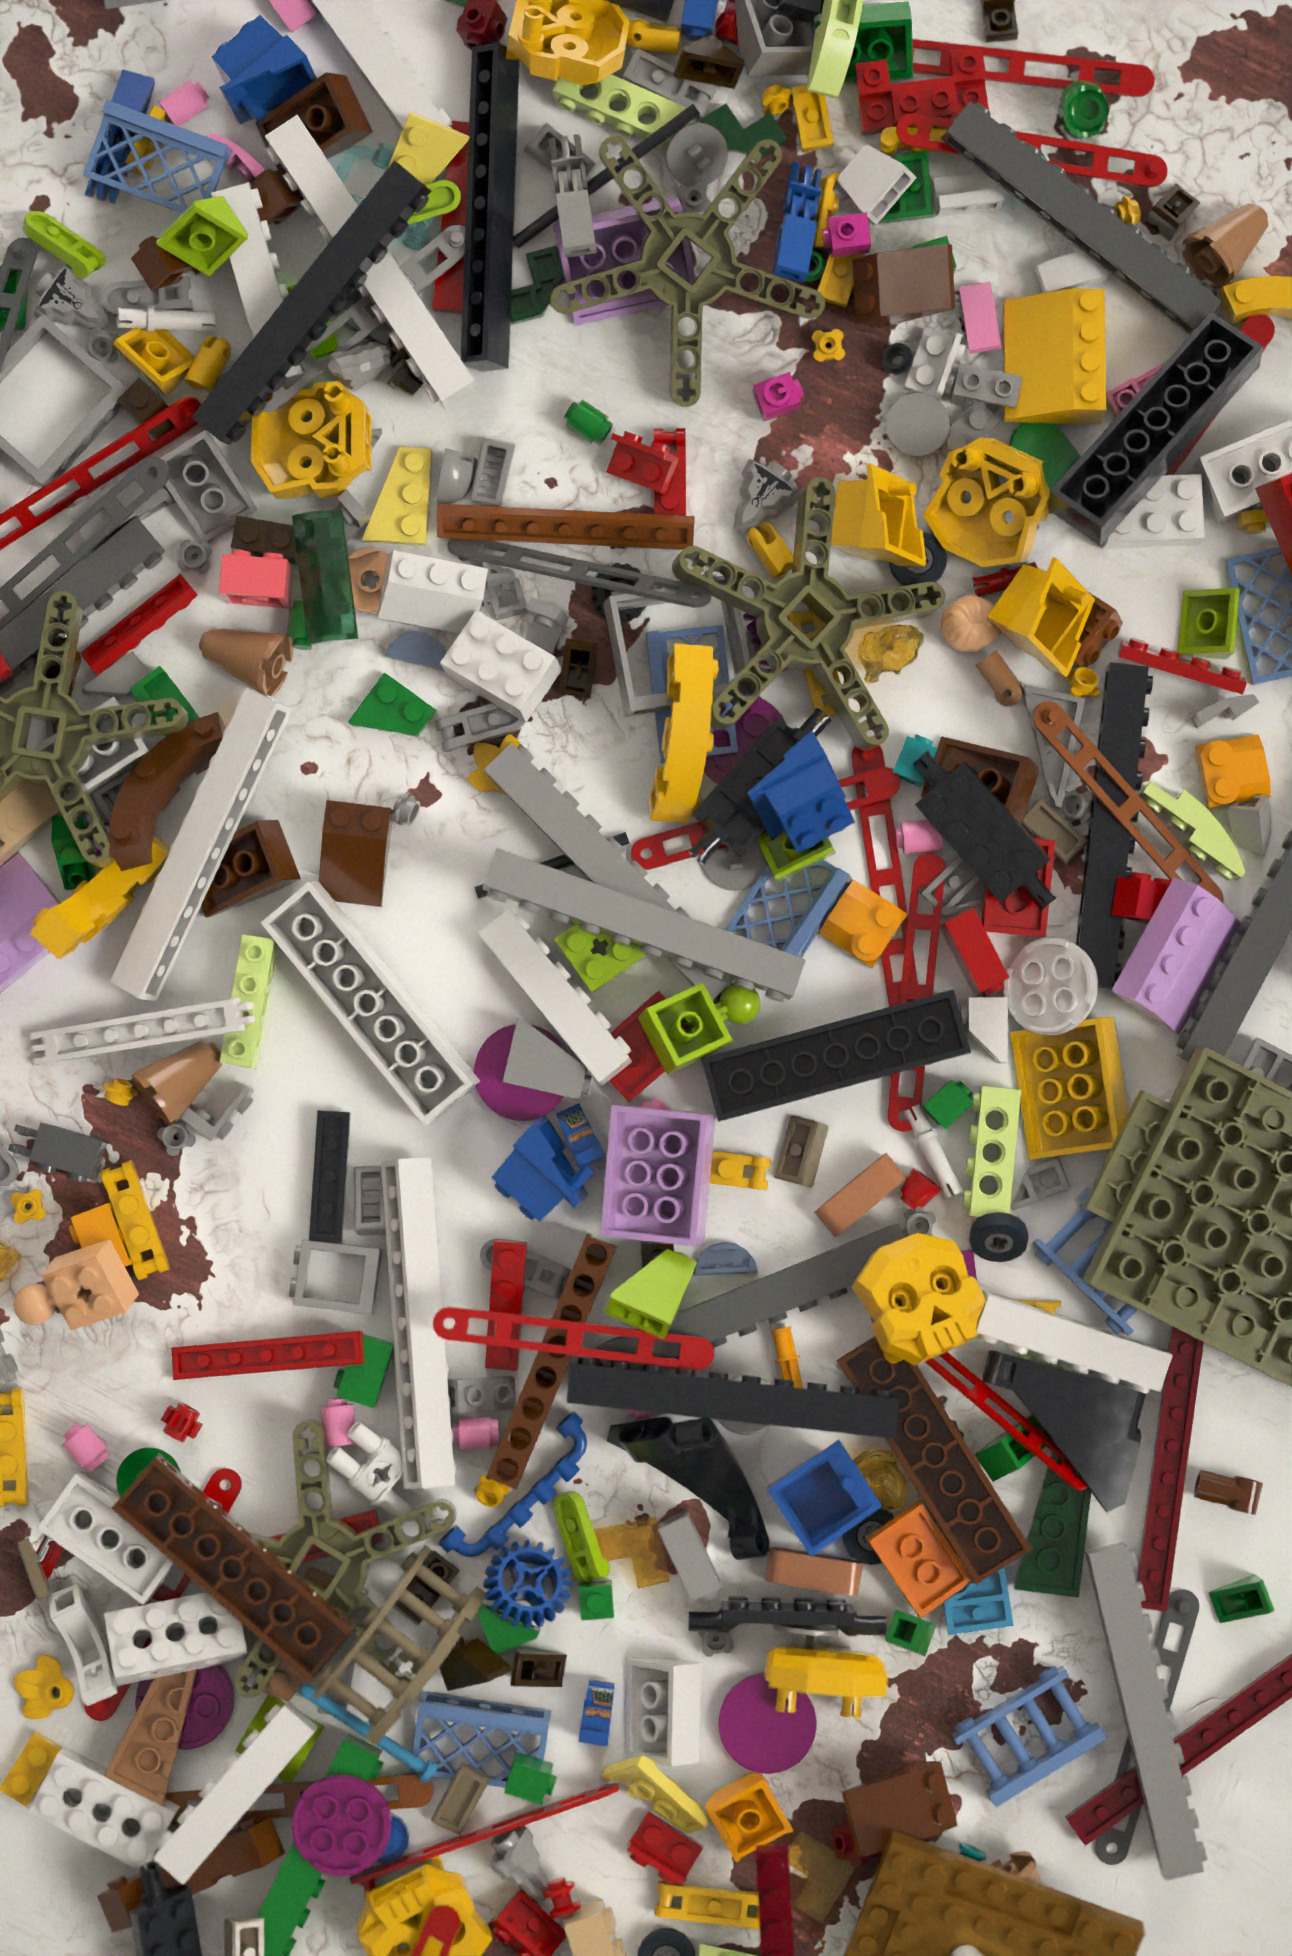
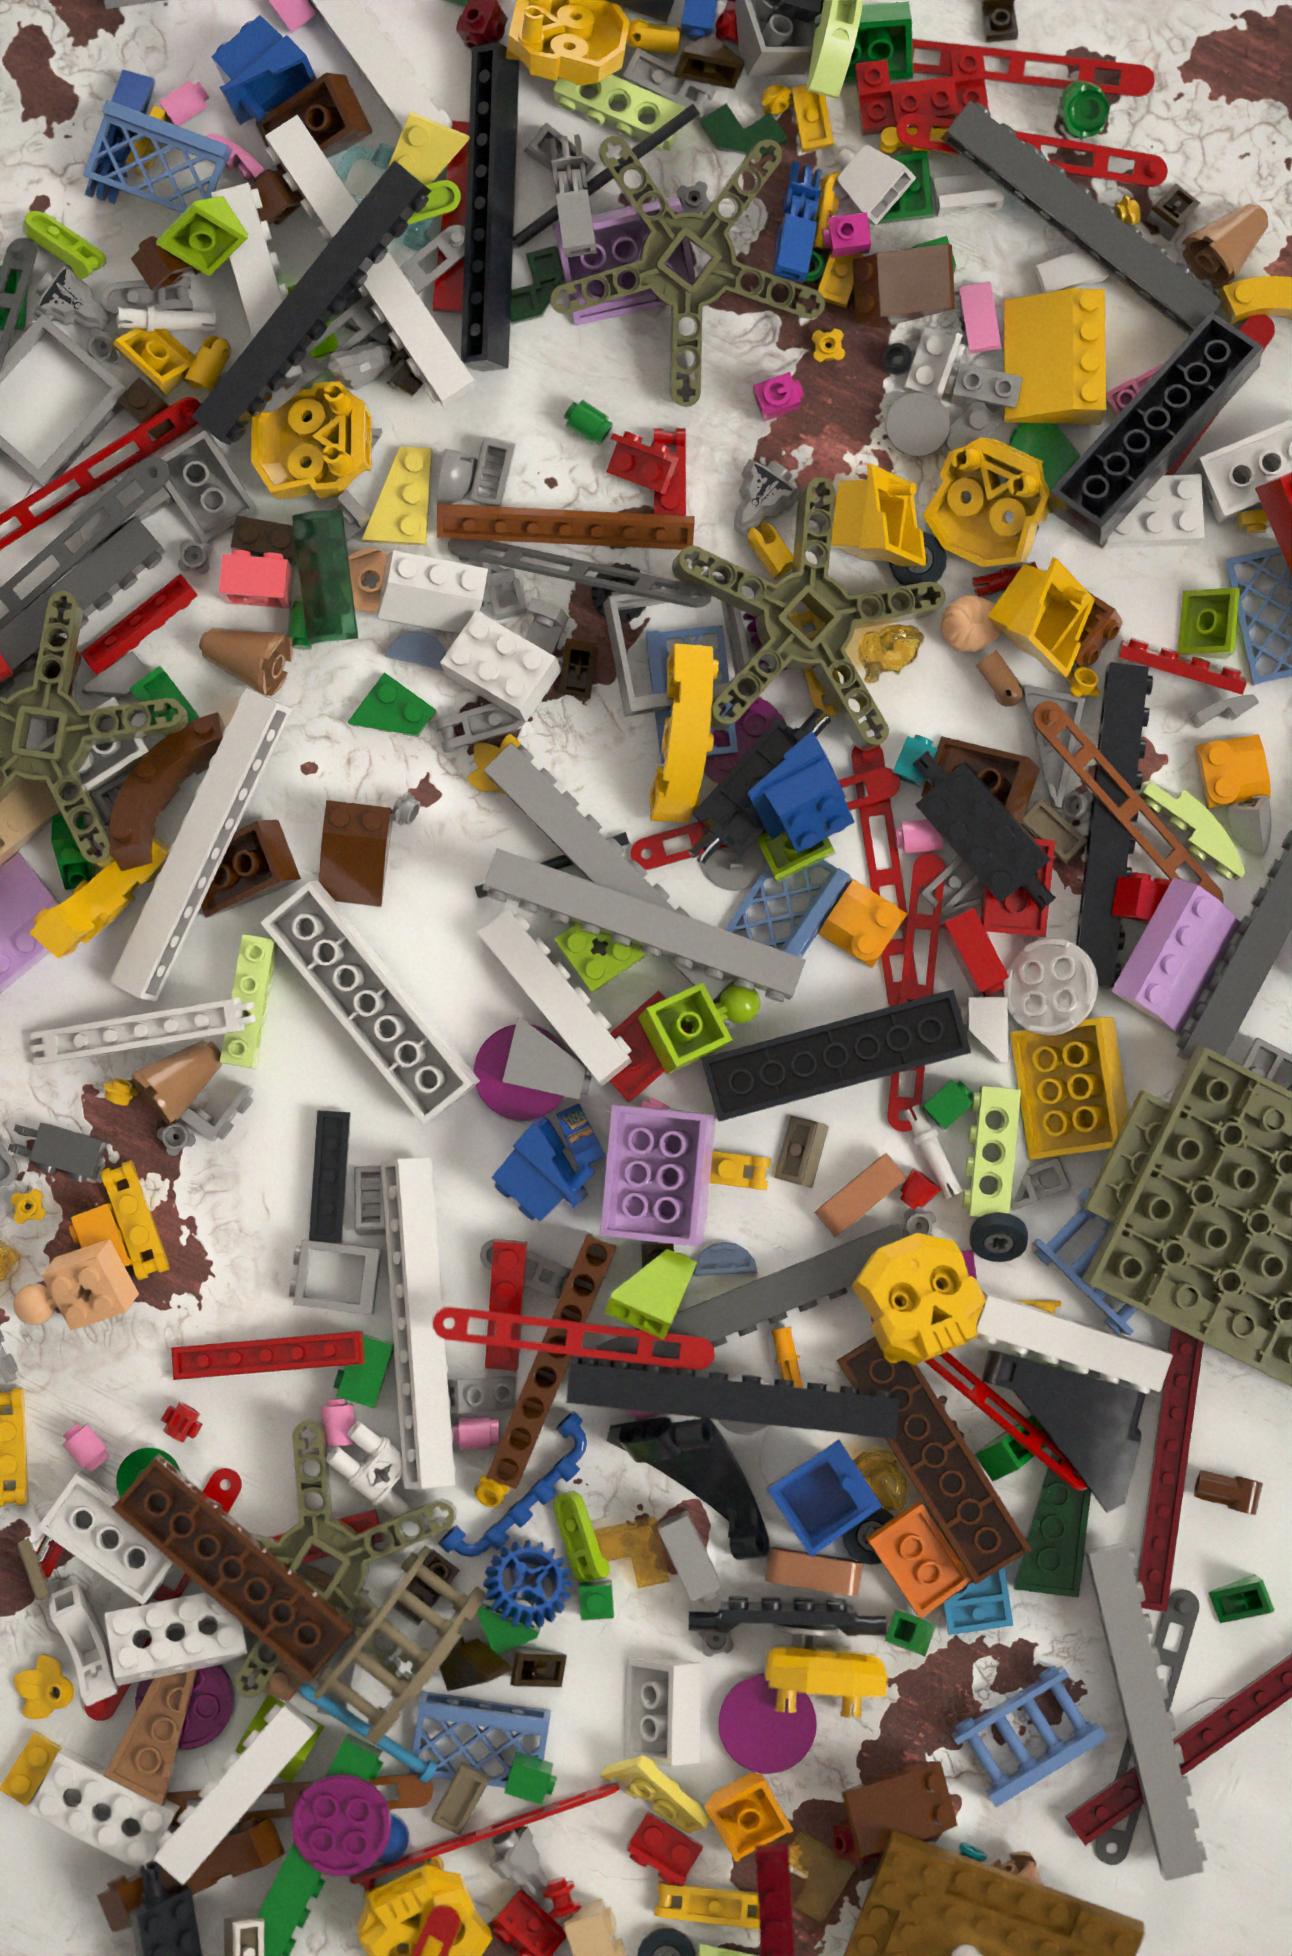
blue leg [578,1679,615,1746] -> none
light grey piece [665,123,728,187] -> none

